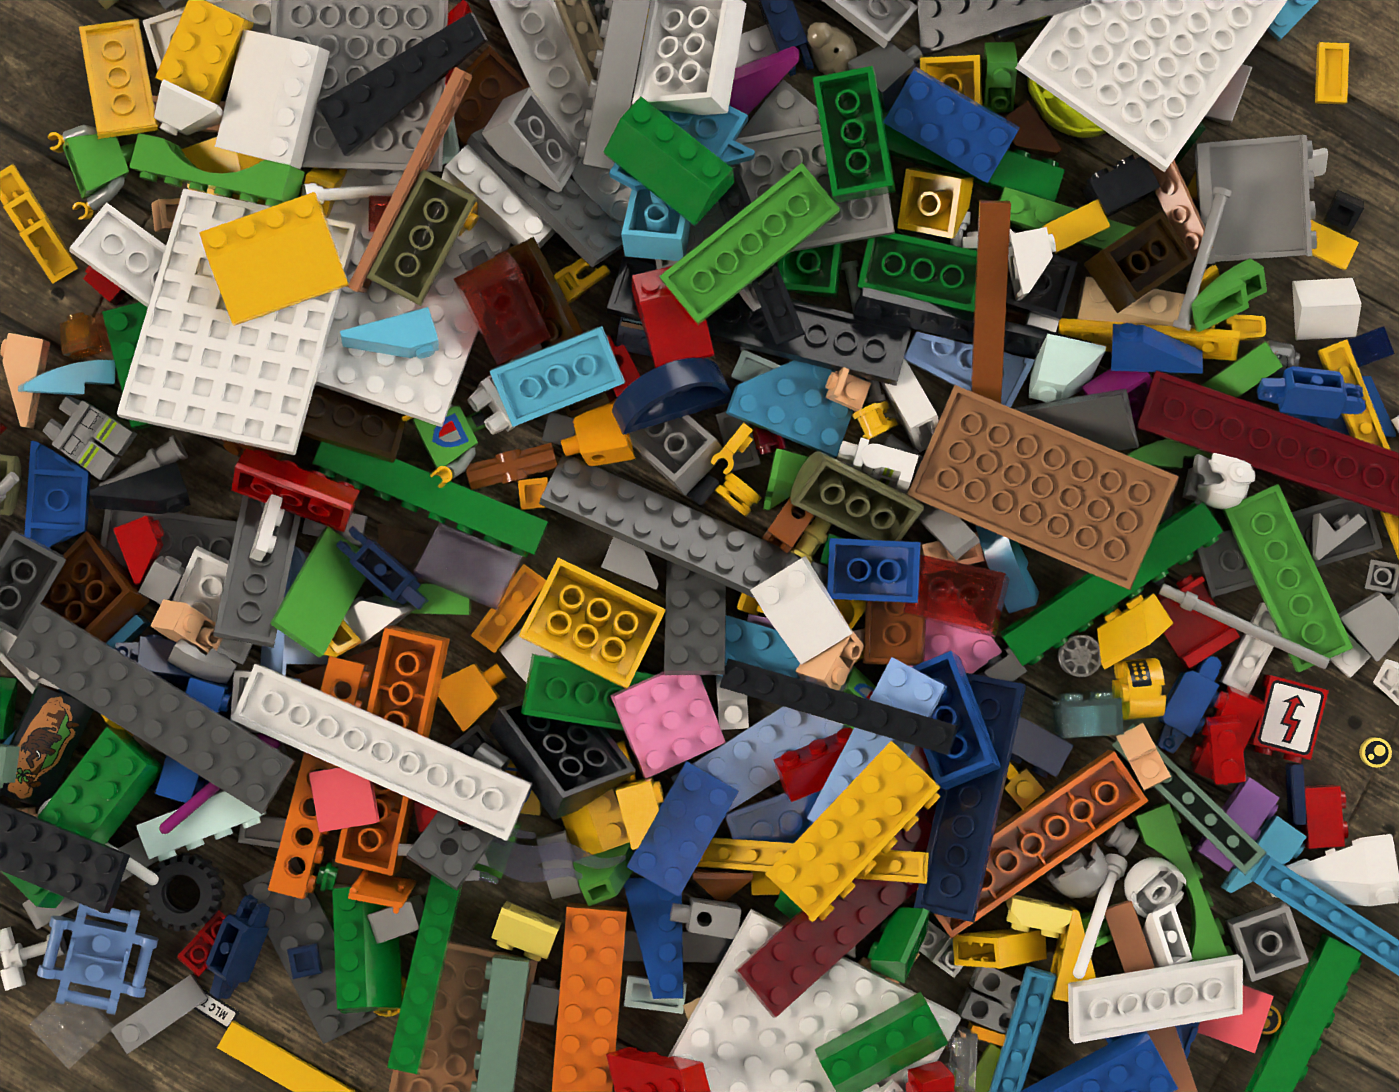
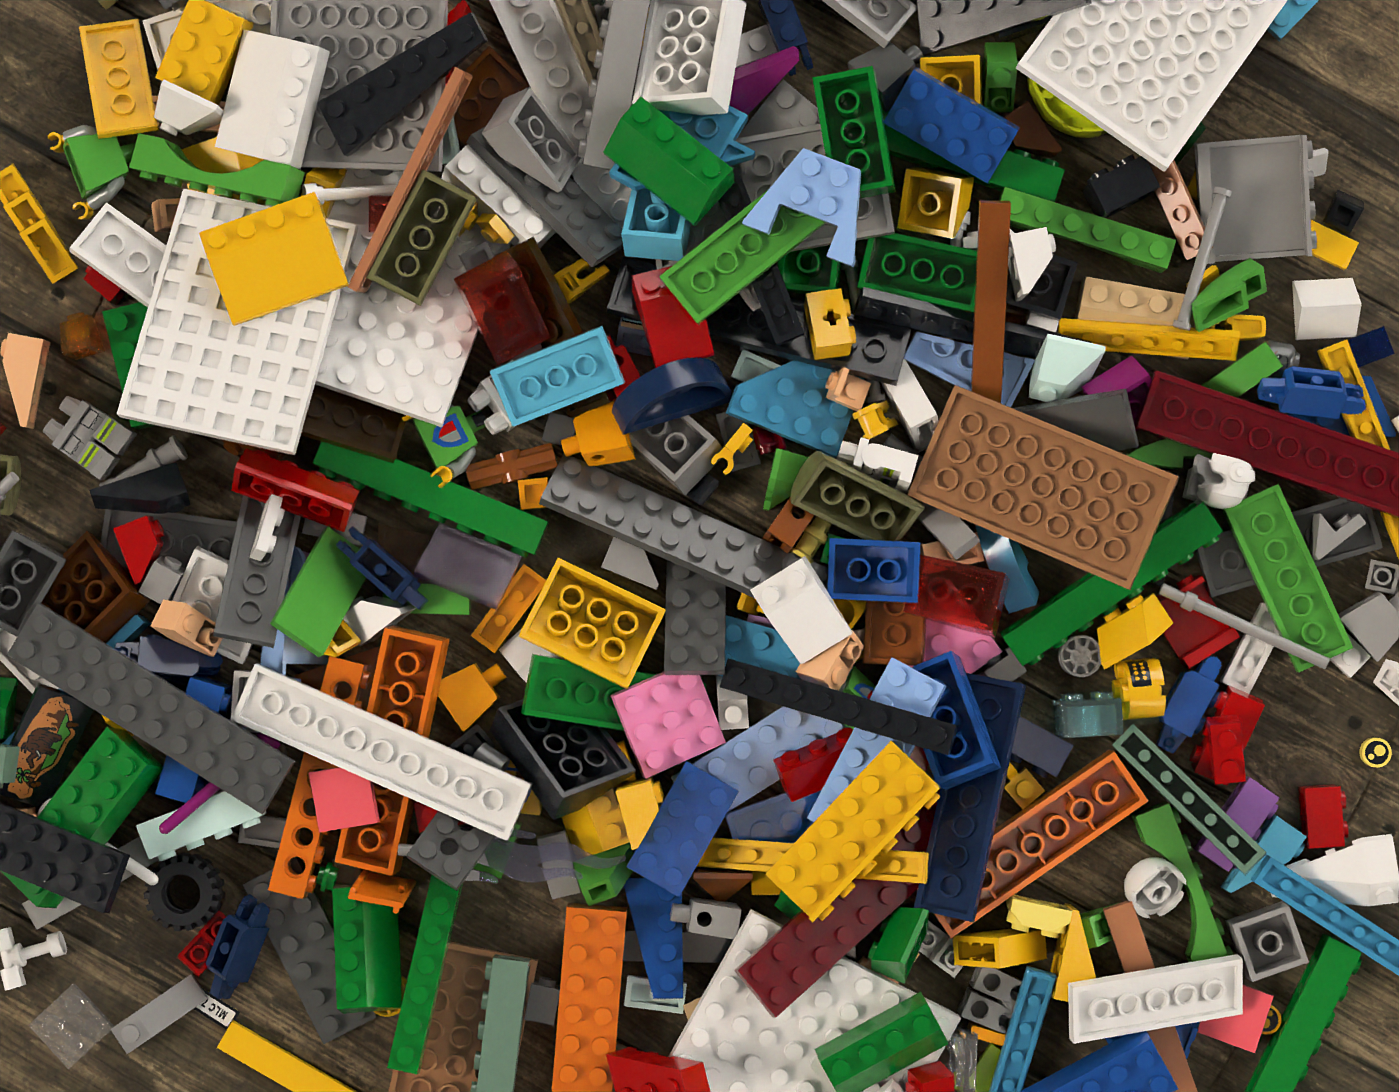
medium azure slope [18,360,115,395] -> none
blue wing [24,441,91,548] -> none
medium blue brick [37,903,159,1015] -> none
light grey slope [168,638,237,684] -> none
dark blue tile [287,942,324,979] -> none
medium azure slope [340,307,439,359] -> none
light grey slope [367,895,424,944] -> none
light yellow slope [491,901,562,961] -> none
yellow wheel [714,472,761,517] -> none
dark tan piece [807,22,857,75] -> none
yellow tile [1042,199,1111,253] -> none
light grey cylinder [1046,842,1108,898] -> none
white piece [1073,854,1128,979] -> none
dark brown slope [1083,211,1195,313] -> none
light grey wheel [1103,821,1140,857] -> none
blue slope [1111,323,1203,374] -> none
light nougat slope [1116,723,1171,791] -> none
white slope [1143,903,1193,968] -> none
white slope [1204,64,1252,126] -> none
panel [1248,675,1329,764] -> none
dark blue tile [1285,763,1306,825] -> none
yellow tile [1315,42,1349,104] -> none
none -> yellow plate [475,213,515,244]
none -> light blue wing [742,148,861,267]
none -> yellow brick [804,288,856,360]

